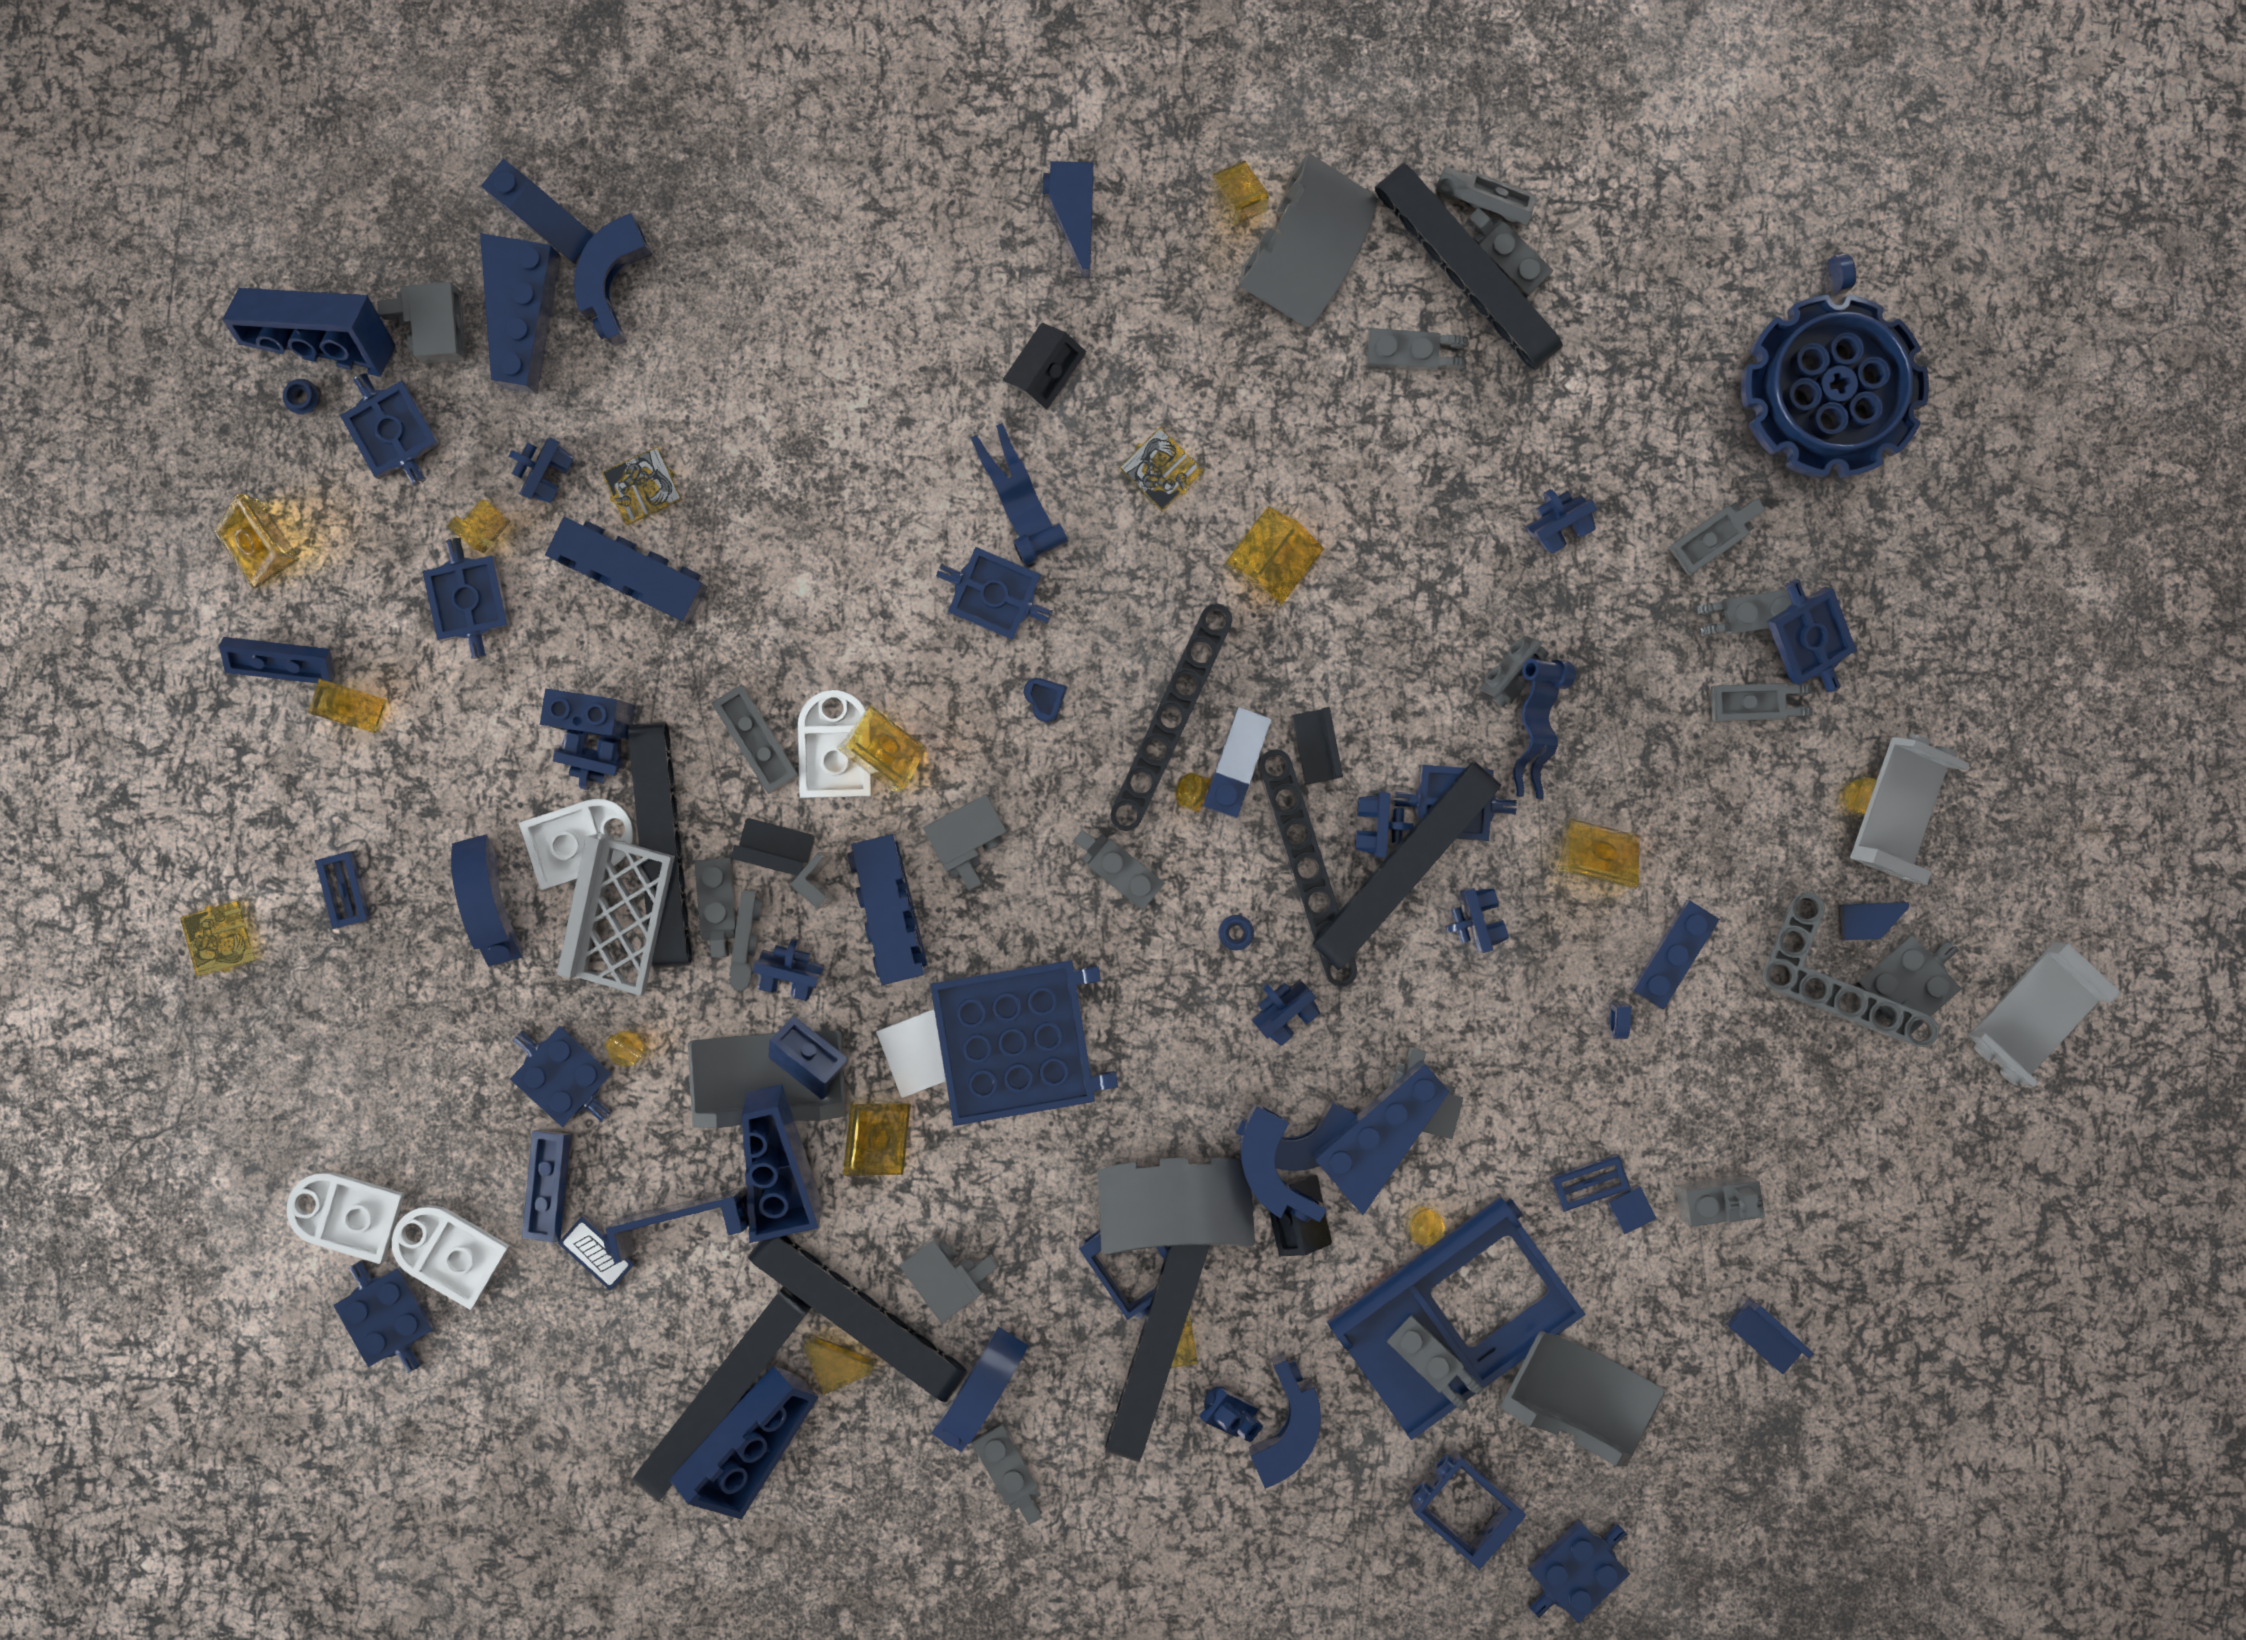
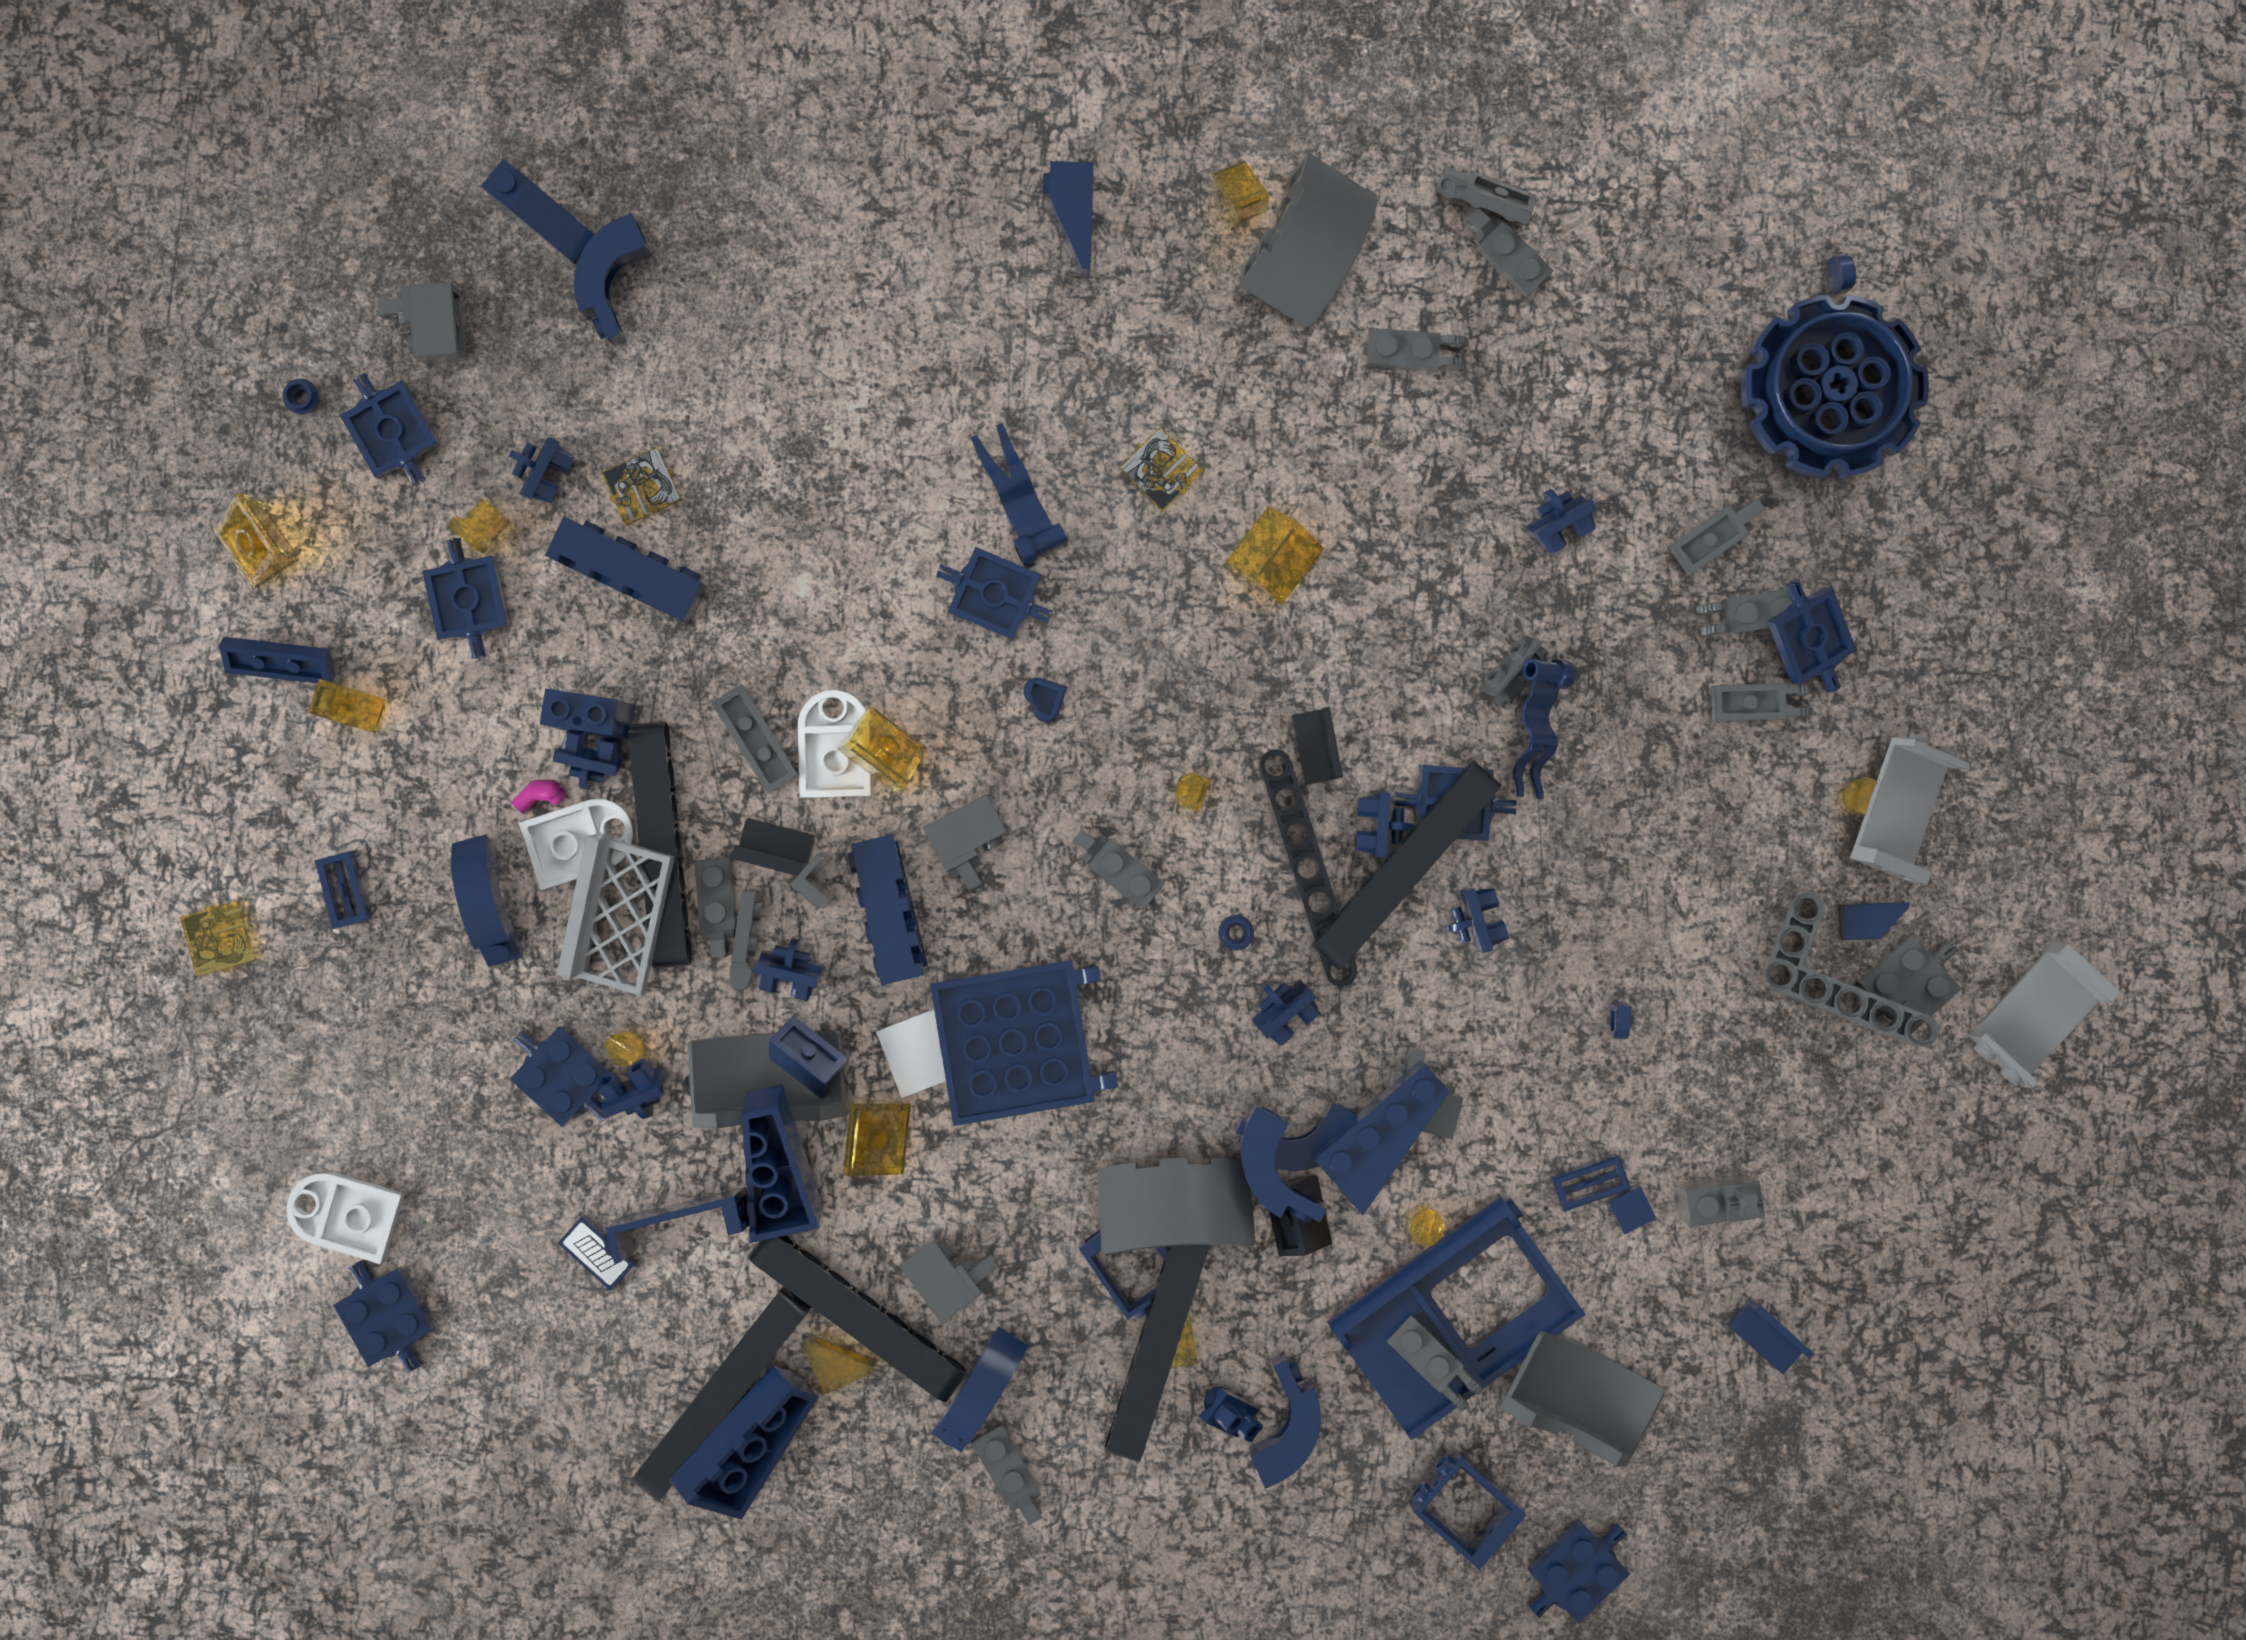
dark blue wedge [222,288,396,377] -> none
white tile [392,1205,511,1310] -> none
dark blue wedge [480,233,561,394] -> none
dark blue plate [521,1130,571,1243] -> none
black panel [1003,323,1087,410] -> none
black beam [1110,603,1232,831] -> none
slope [1202,707,1271,819] -> none
black beam [1375,163,1563,371] -> none
clear yellow slope [1557,818,1640,889] -> none
dark blue plate [1631,900,1720,1010] -> none
none -> dark pink arm [511,780,566,814]
none -> dark blue hips [597,1059,667,1120]

